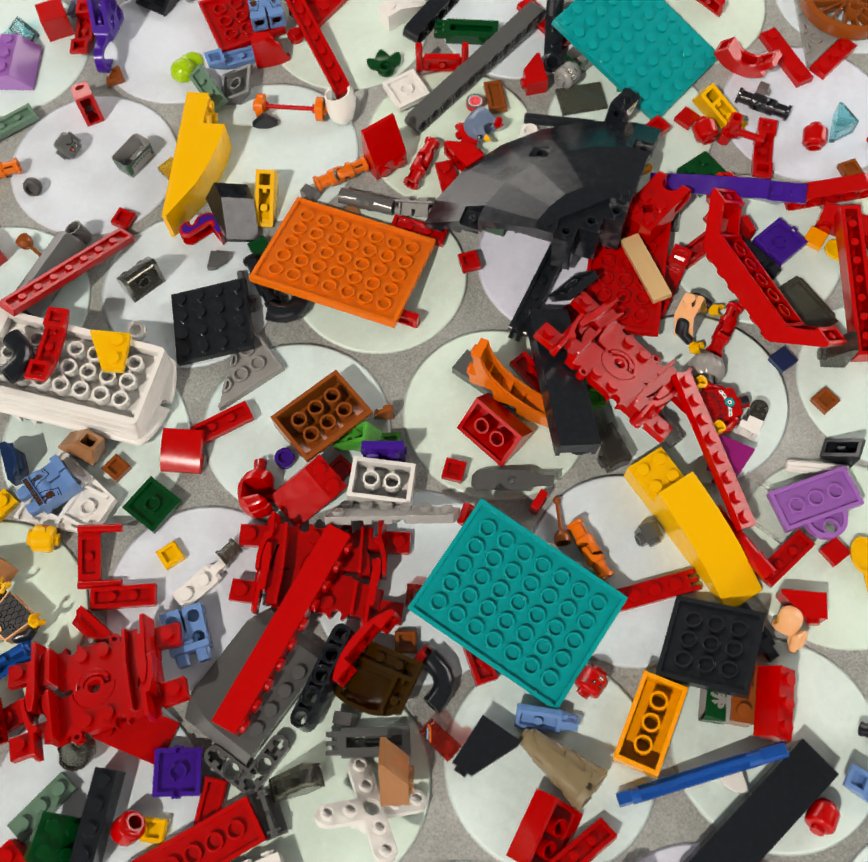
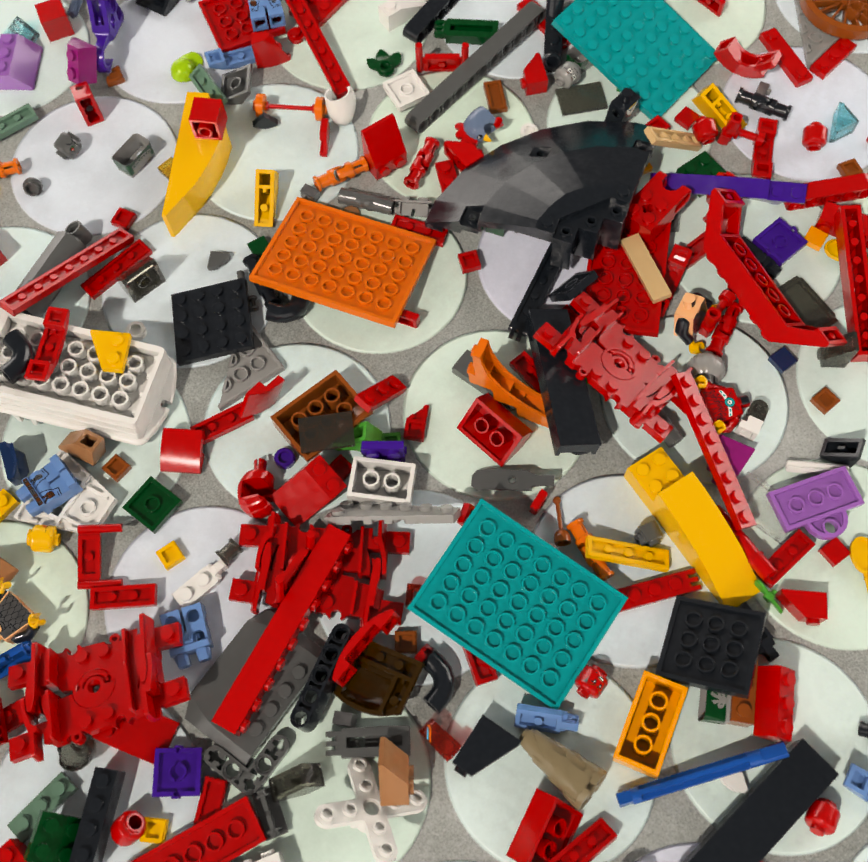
dark orange hinge [16,233,41,257] -> none
red slope [69,0,95,54] -> none
red slope [72,606,114,644] -> none
red animal [179,212,226,245] -> none
slope [206,183,259,242] -> none
dark orange tile [373,405,394,419] -> none
red plate [441,457,467,484] -> none
tile [466,94,484,111] -> none
black axle [524,113,595,127] -> none
bright green tile [588,388,606,410] -> none
clear smoke slope [597,422,632,473] -> none
red tile [739,215,756,240] -> none
light nougat piece [771,606,808,653] -> none
none -> magenta slope [66,37,97,84]
none -> red tile [80,239,153,300]
none -> red head [188,97,227,140]
none -> red slope [238,375,285,418]
none -> red plate [275,530,315,603]
none -> clear smoke piece [298,411,356,454]
none -> red tile [319,118,330,157]
none -> red plate [354,375,407,413]
none -> red tile [403,405,429,442]
none -> yellow tile [585,535,669,573]
none -> tan tile [643,126,702,152]
none -> red bar [698,290,736,338]
none -> bright green piece [754,579,783,614]

